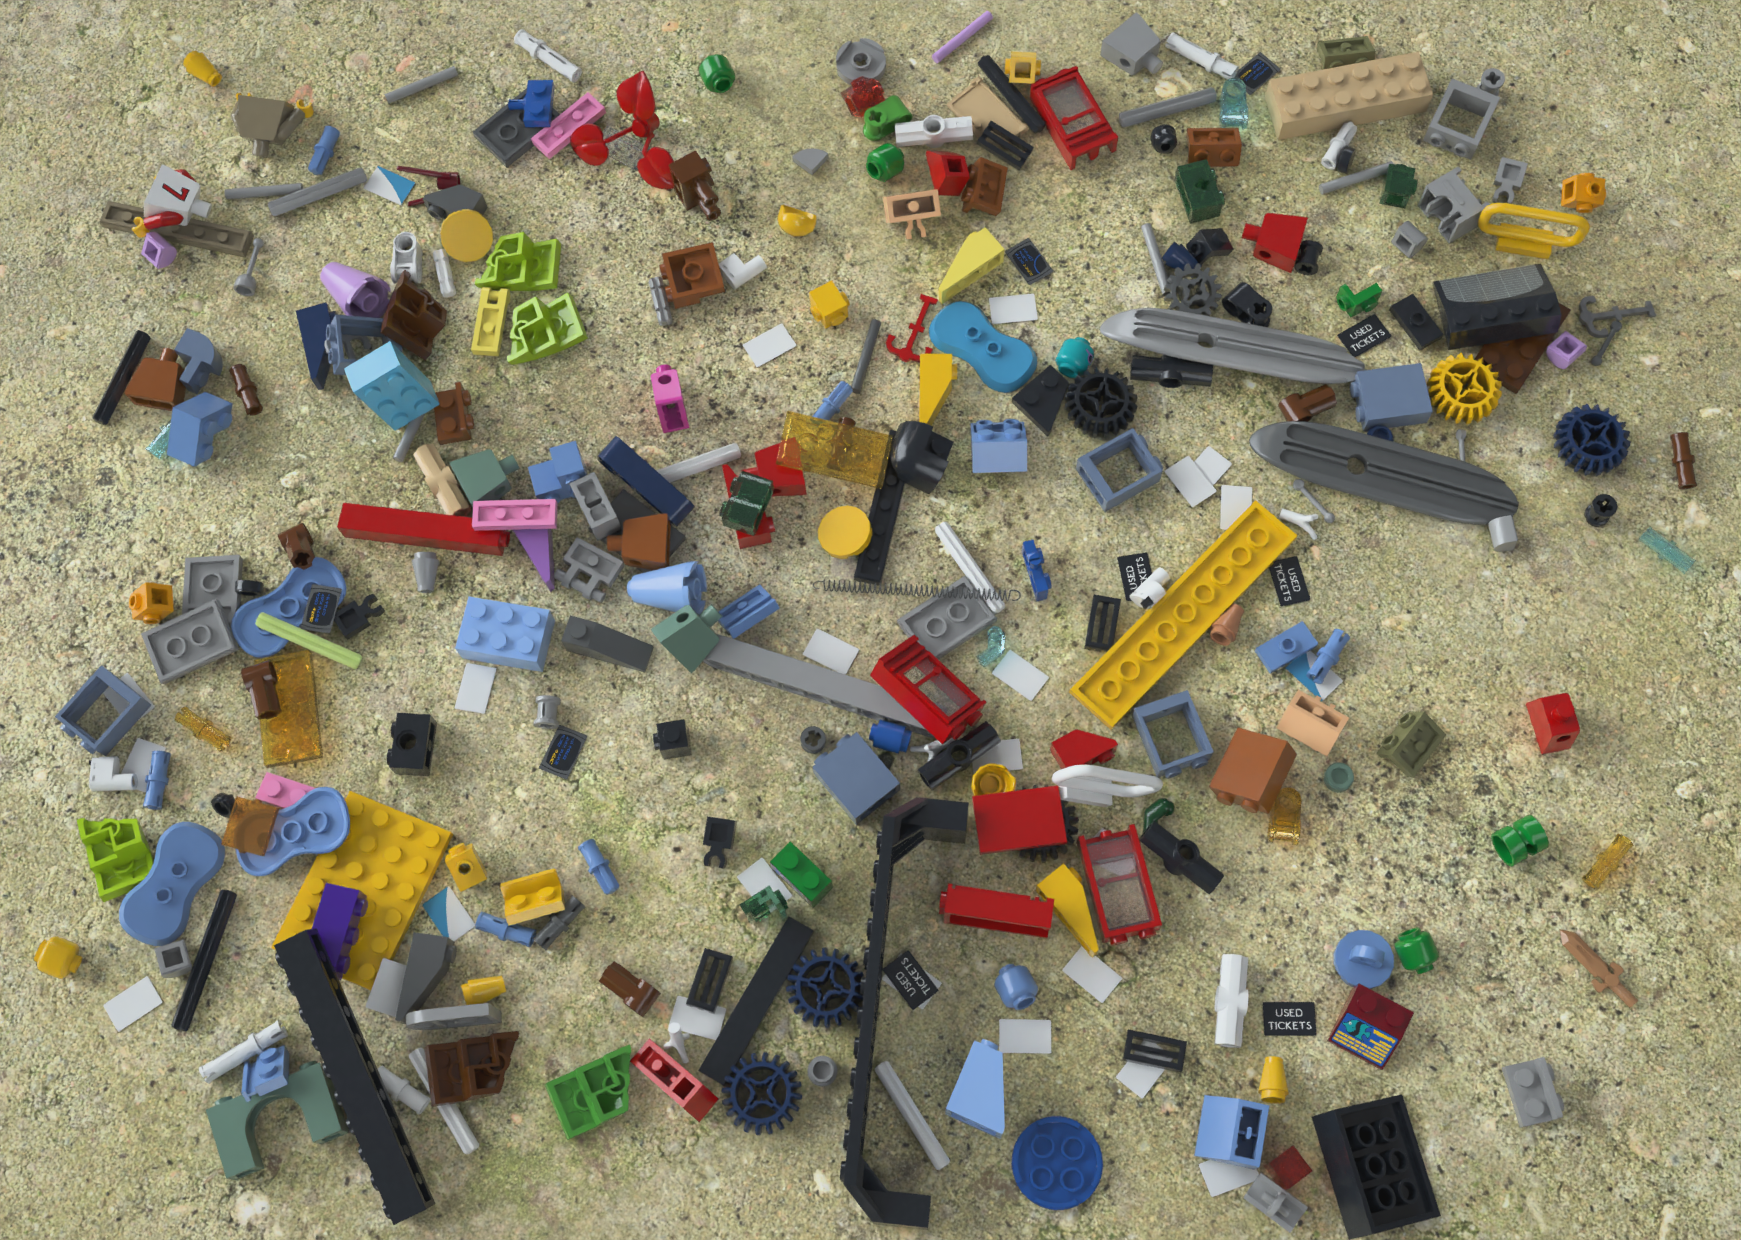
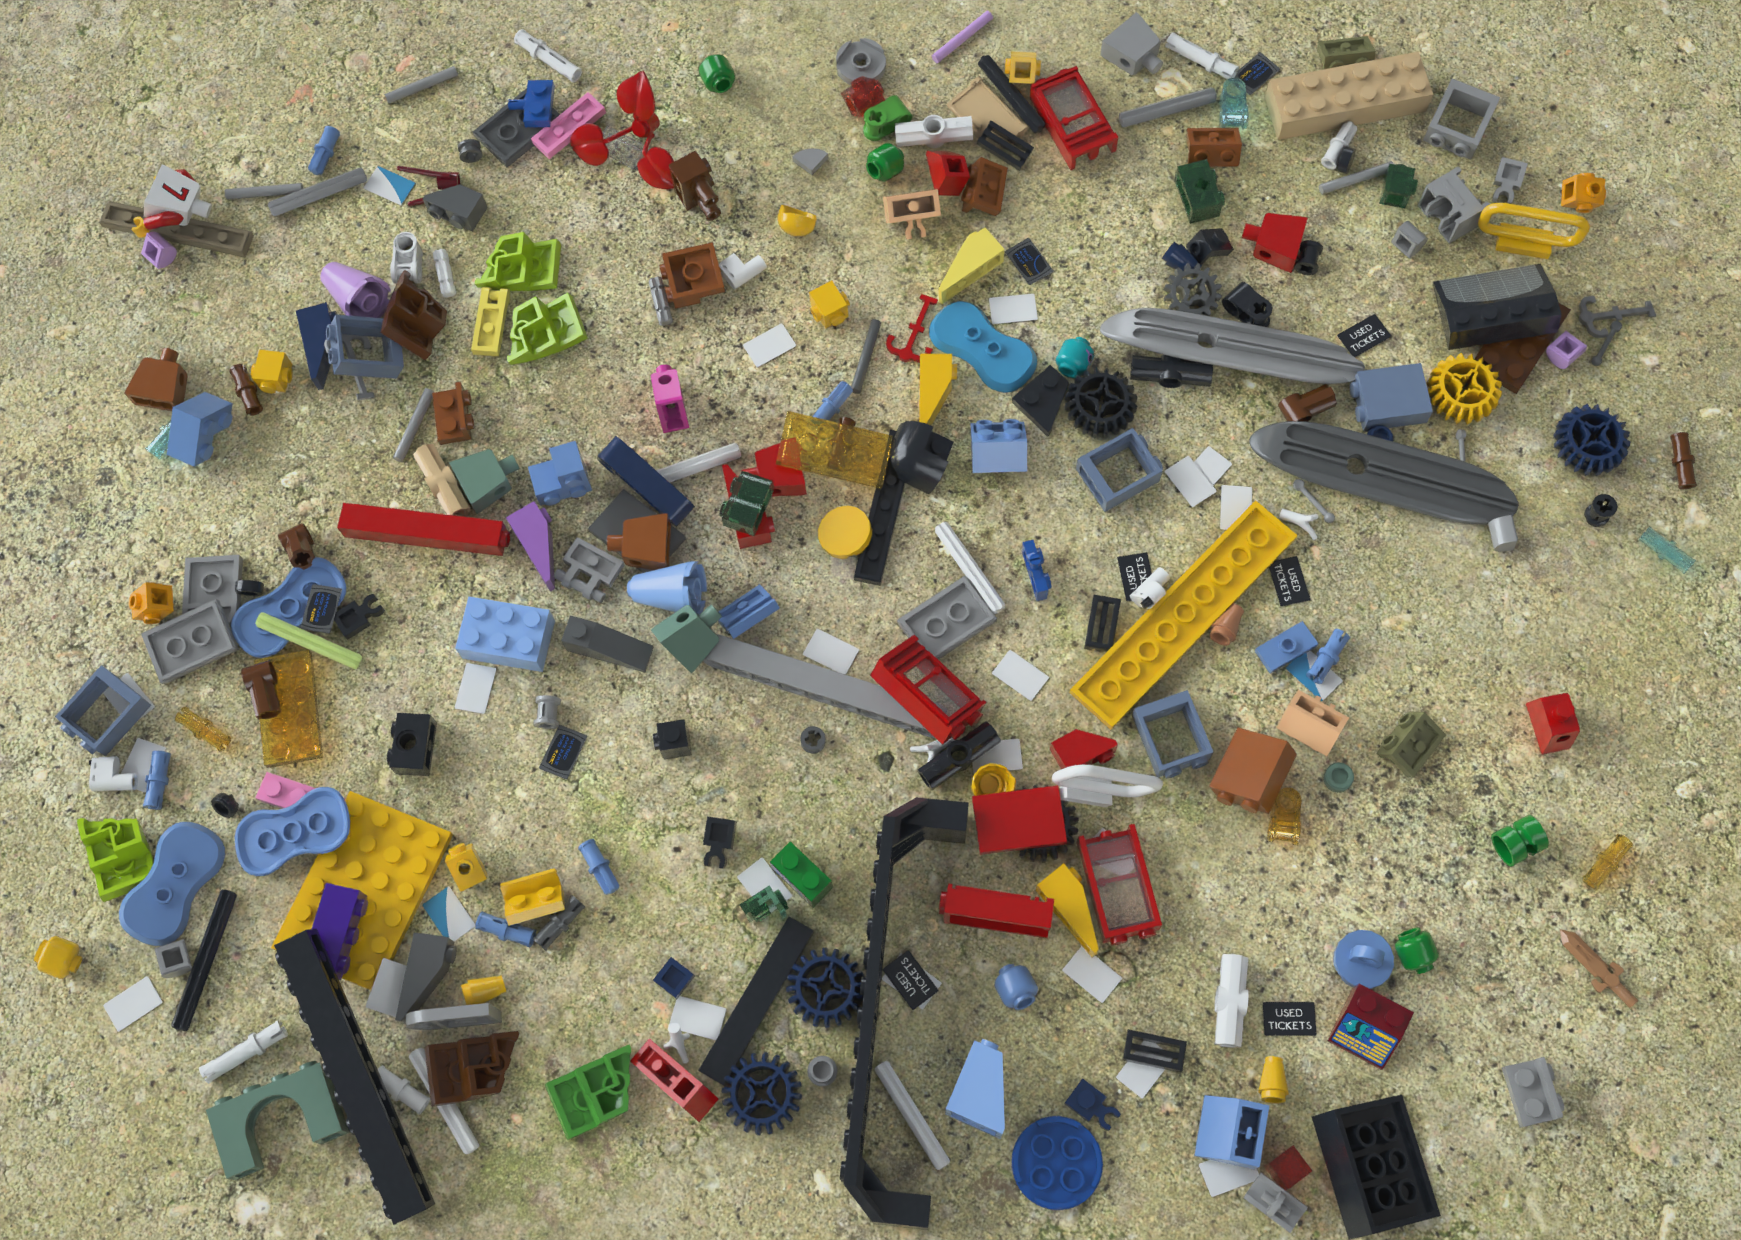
black axle [92,330,151,425] -> none
sand blue brick [174,328,223,394] -> none
yellow cone [183,51,222,87] -> none
clear orange piece [221,796,279,856] -> none
dark tan torso [231,93,314,158] -> none
light grey hinge [233,238,264,296] -> none
medium blue plate [241,1045,290,1102] -> none
medium azure brick [344,341,440,431] -> none
light grey cone [412,552,439,593] -> none
yellow tile [440,209,493,262] -> none
bright pink plate [472,499,557,531] -> none
light grey brick [569,472,622,541] -> none
reddish brown piece [599,961,661,1017] -> none
black tile [686,948,733,1014] -> none
sand blue brick [812,732,900,825] -> none
dark grey piece [813,579,1021,601] -> none
blue brick [869,720,912,754] -> none
clear light blue arm [976,626,1006,668] -> none
white sticker [999,1019,1051,1054] -> none
black piece [1139,821,1224,894] -> none
light grey piece [1141,223,1170,296] -> none
dark green arm [1143,798,1175,832] -> none
black piece [1150,124,1178,154] -> none
green bracket [1336,283,1382,318] -> none
black plate [1389,294,1444,351] -> none
light grey bush [1476,68,1505,96] -> none
none -> yellow brick [251,350,293,394]
none -> dark grey bush [458,139,482,163]
none -> dark blue plate [653,957,695,999]
none -> dark blue plate [1064,1078,1121,1131]

